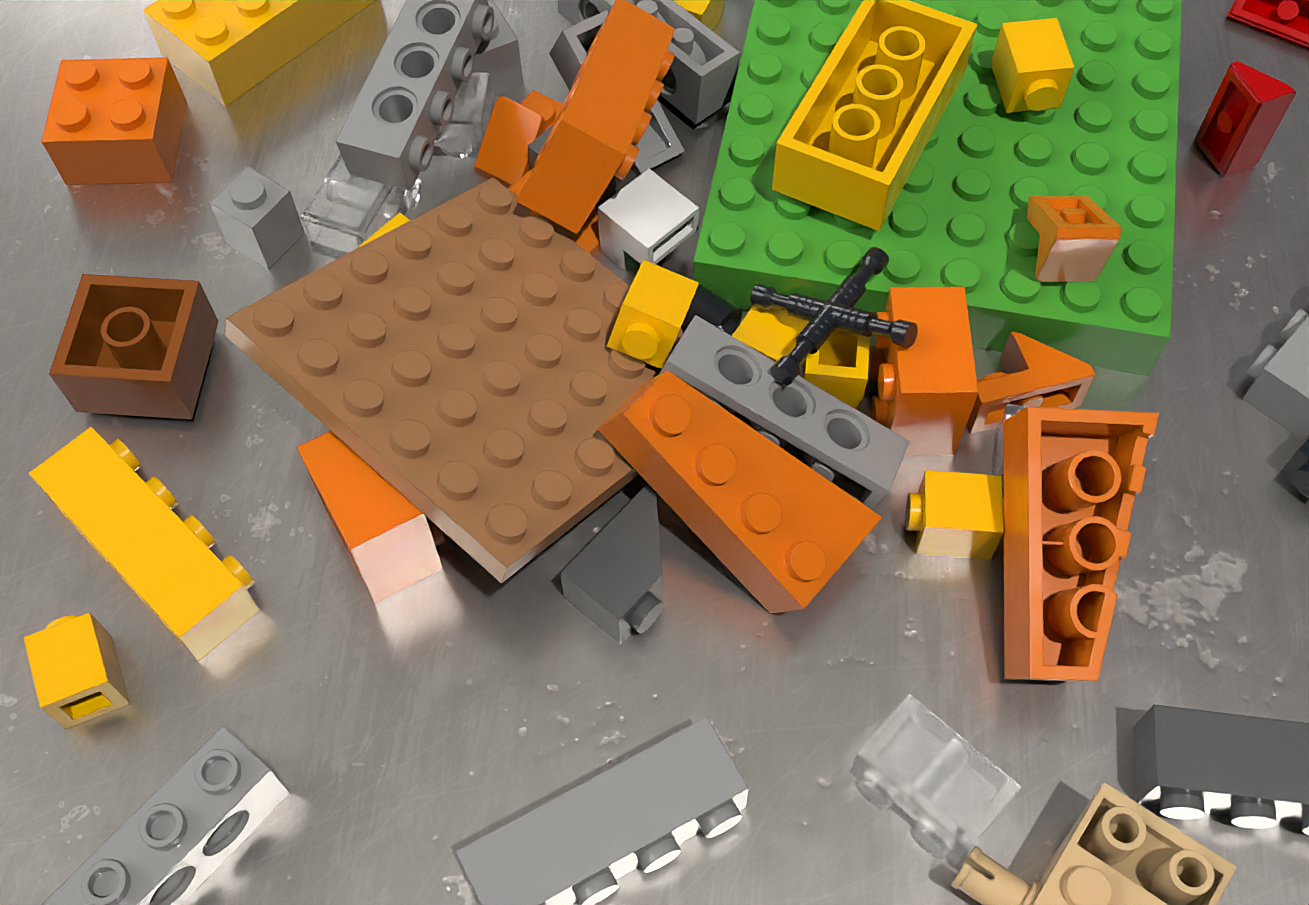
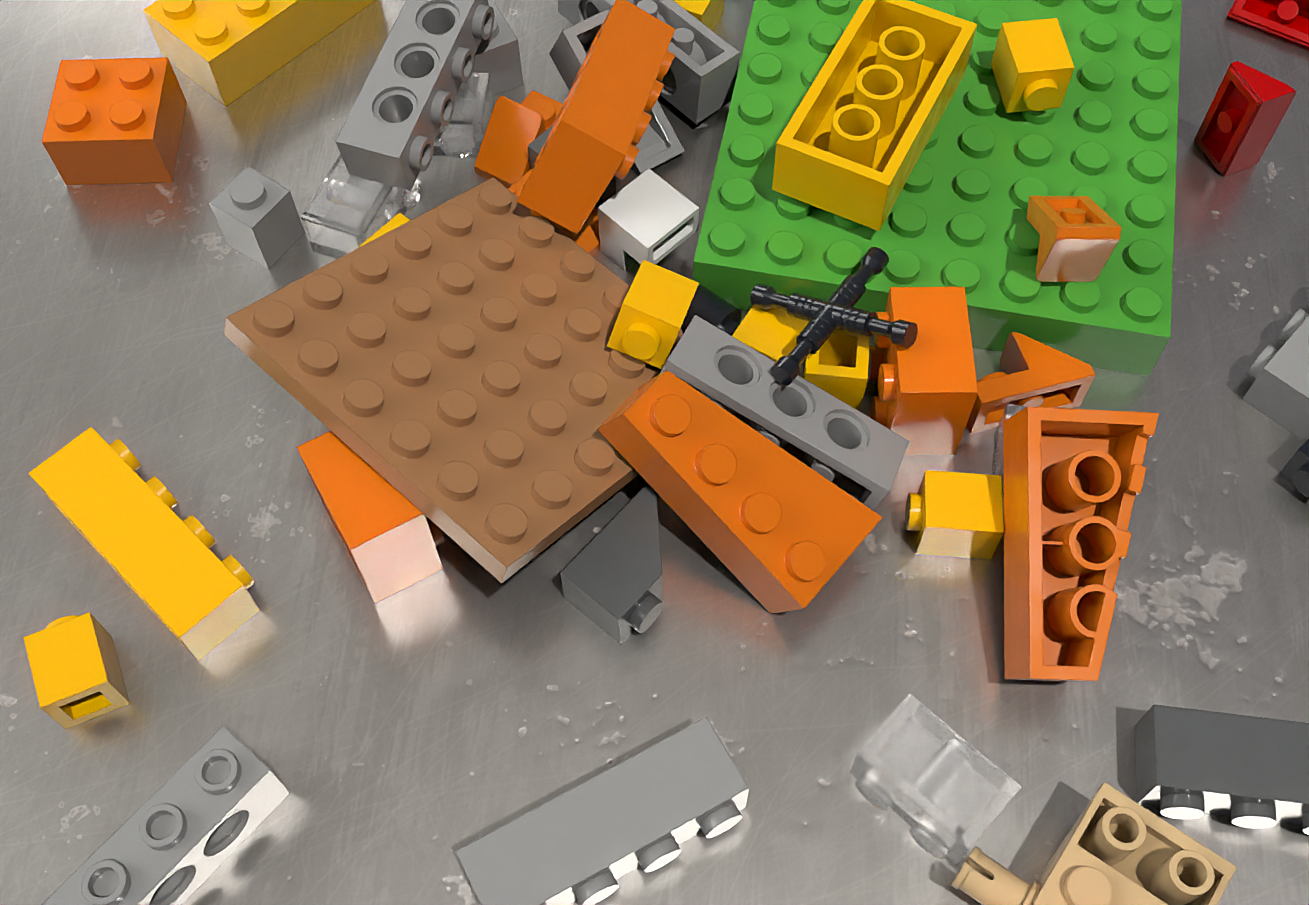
dark orange brick [49,274,219,419] -> none

